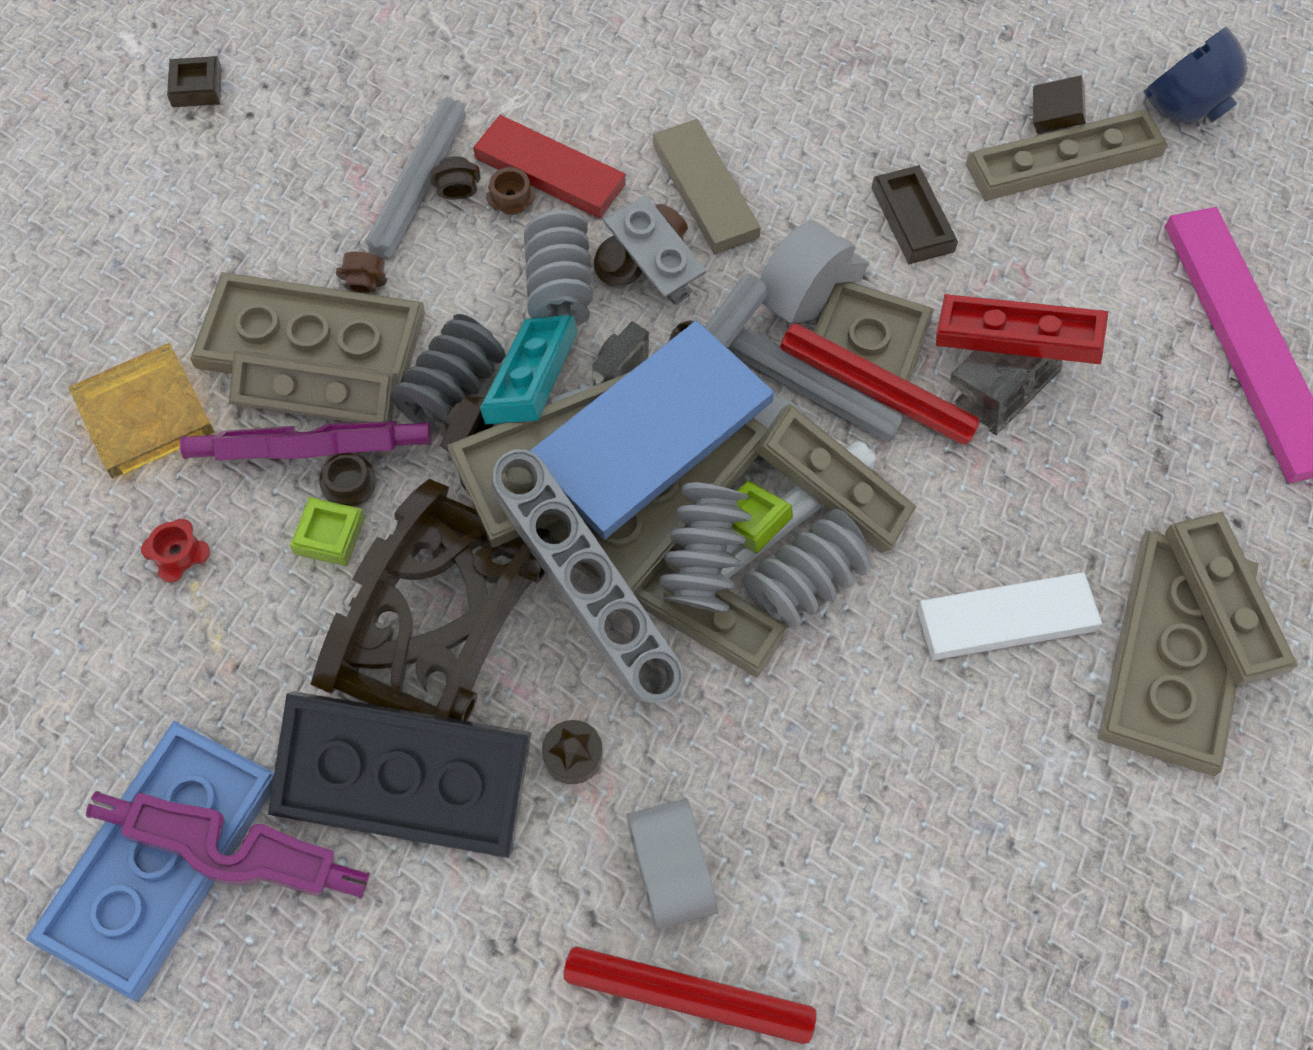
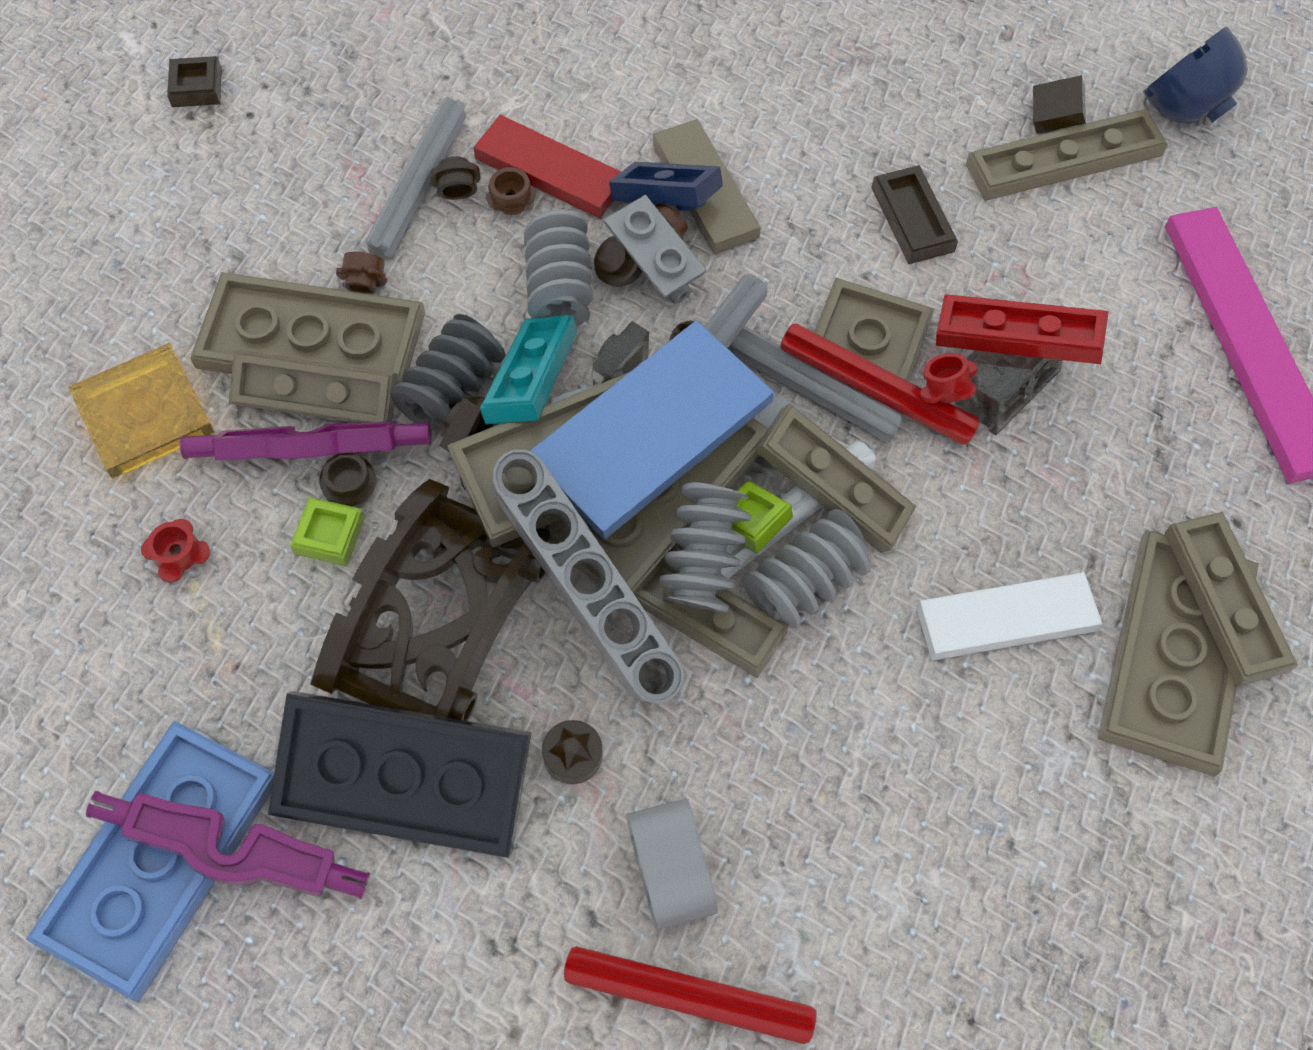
light grey brick [760,220,869,324] -> none
none -> dark blue plate [609,162,723,211]
none -> red plate [920,353,978,403]

